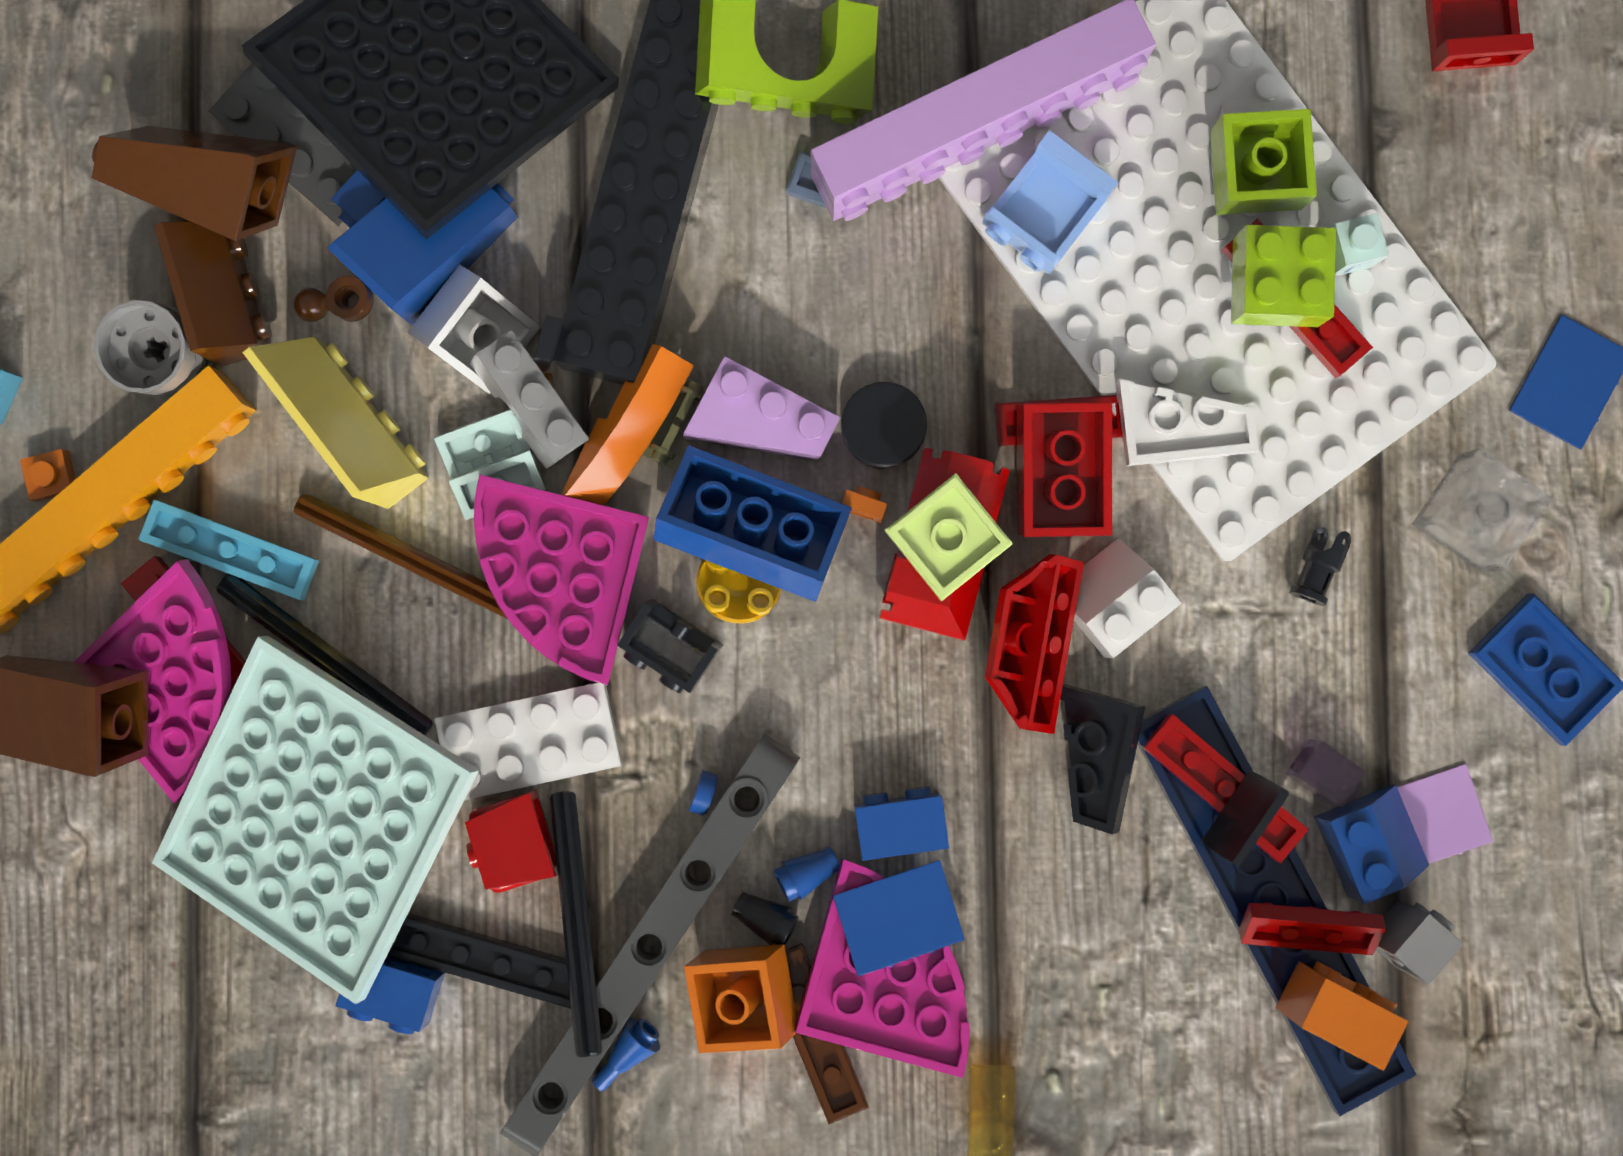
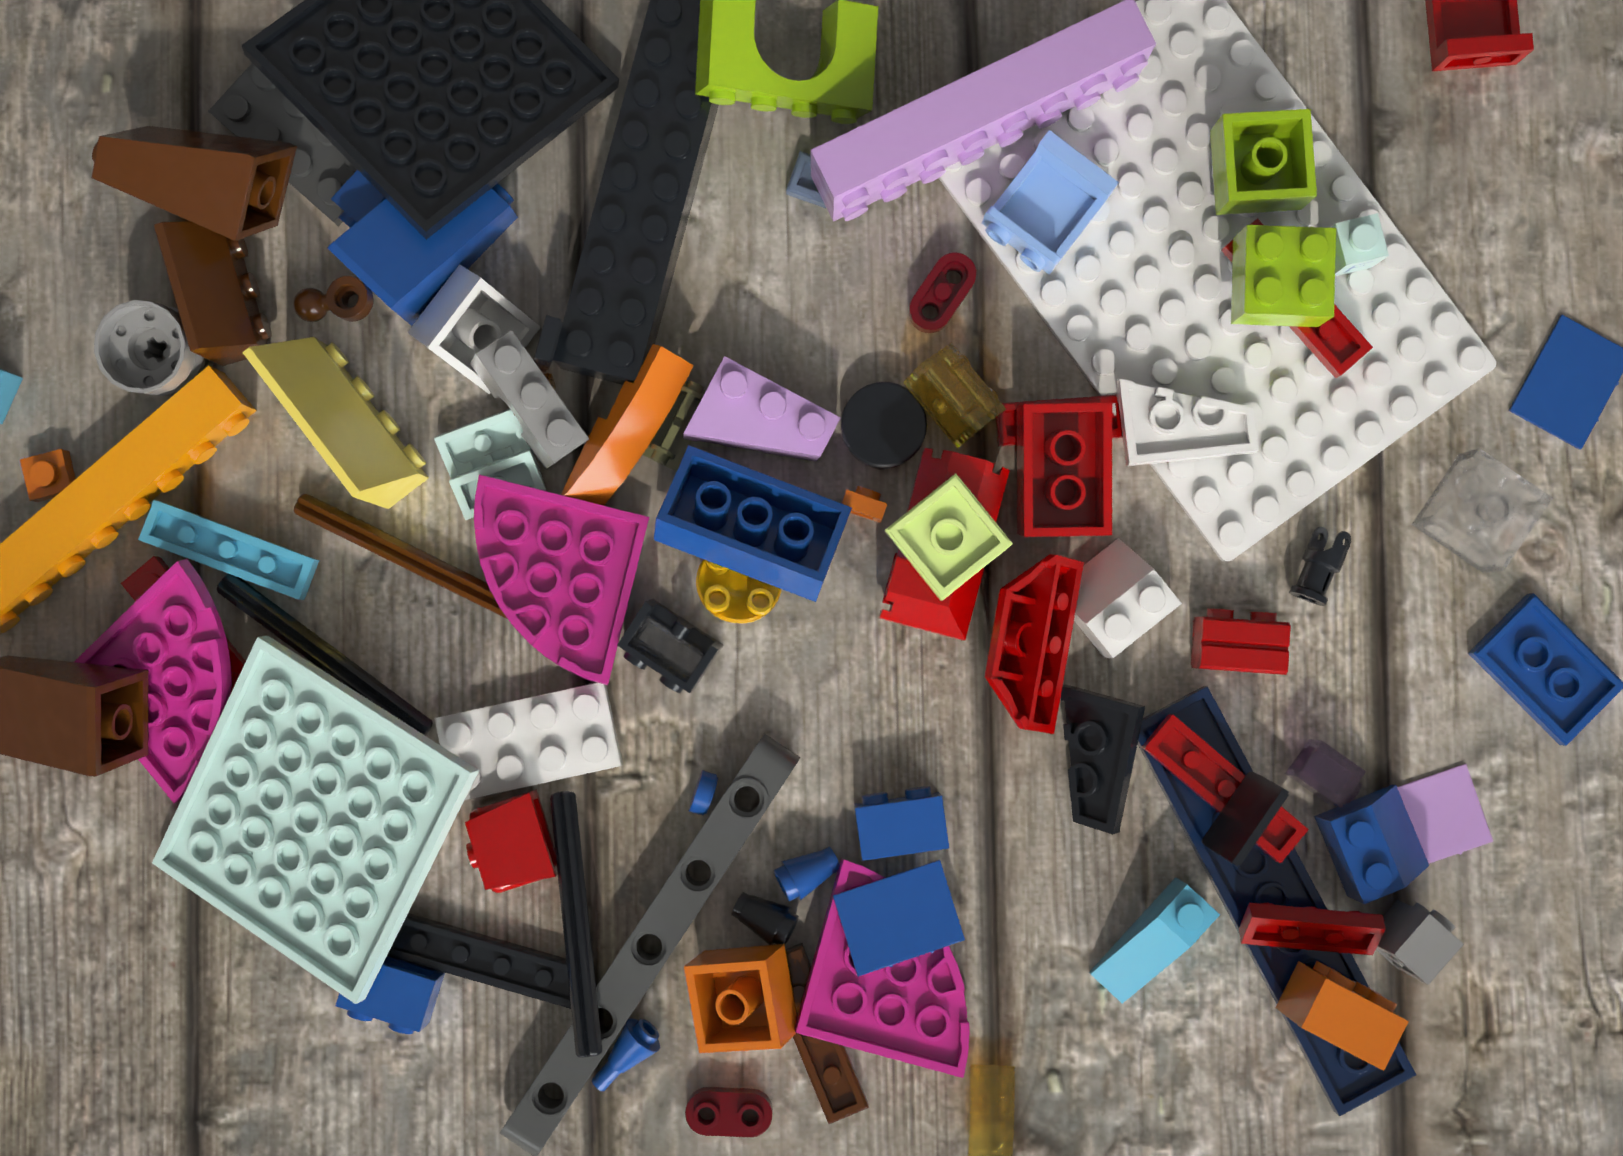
none -> dark red plate [685,1087,773,1137]
none -> clear yellow brick [903,342,1006,449]
none -> dark red plate [909,252,976,333]
none -> medium azure slope [1089,877,1220,1004]
none -> red brick [1191,609,1291,675]

